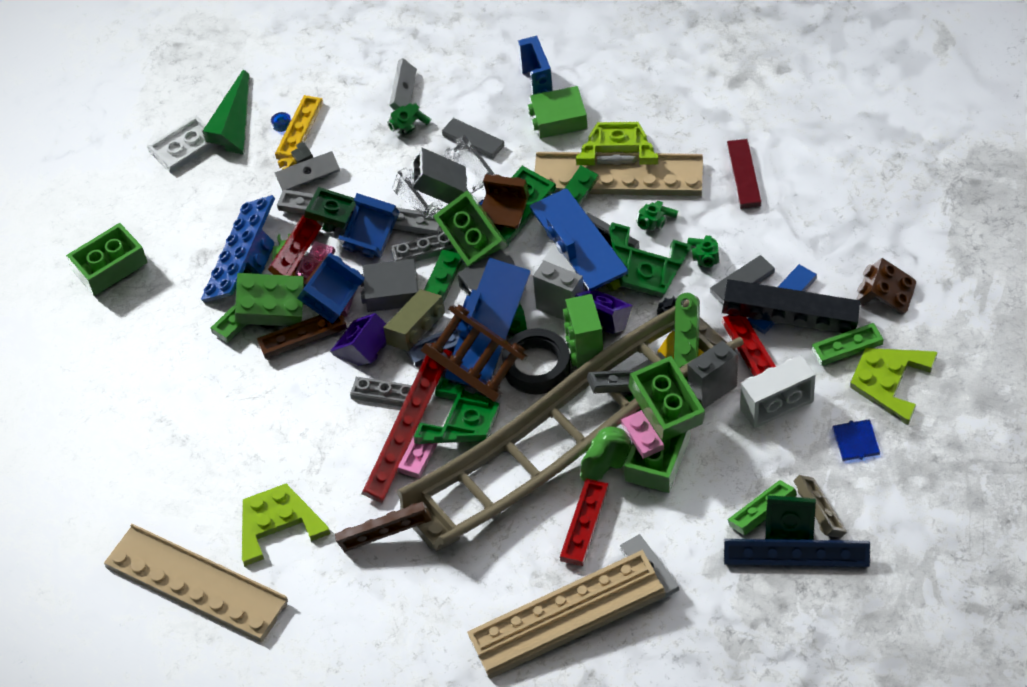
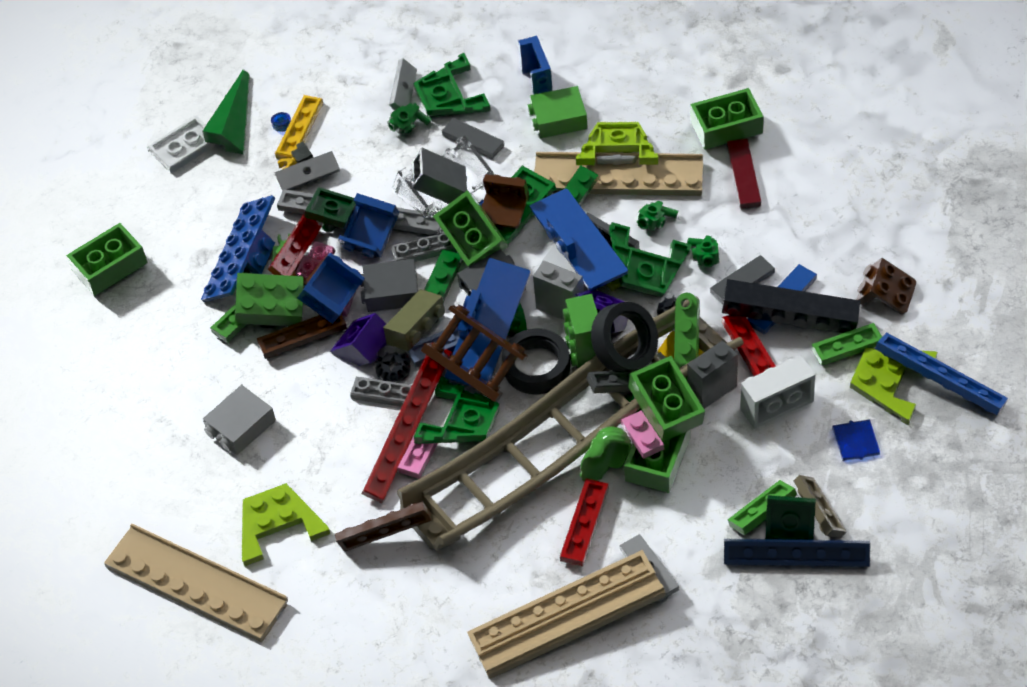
none -> light grey brick [202,384,276,455]
none -> black gear [375,351,411,382]
none -> green wing [414,53,491,116]
none -> black tyre [591,302,658,372]
none -> bright green brick [690,88,764,150]
none -> blue plate [875,332,1008,415]

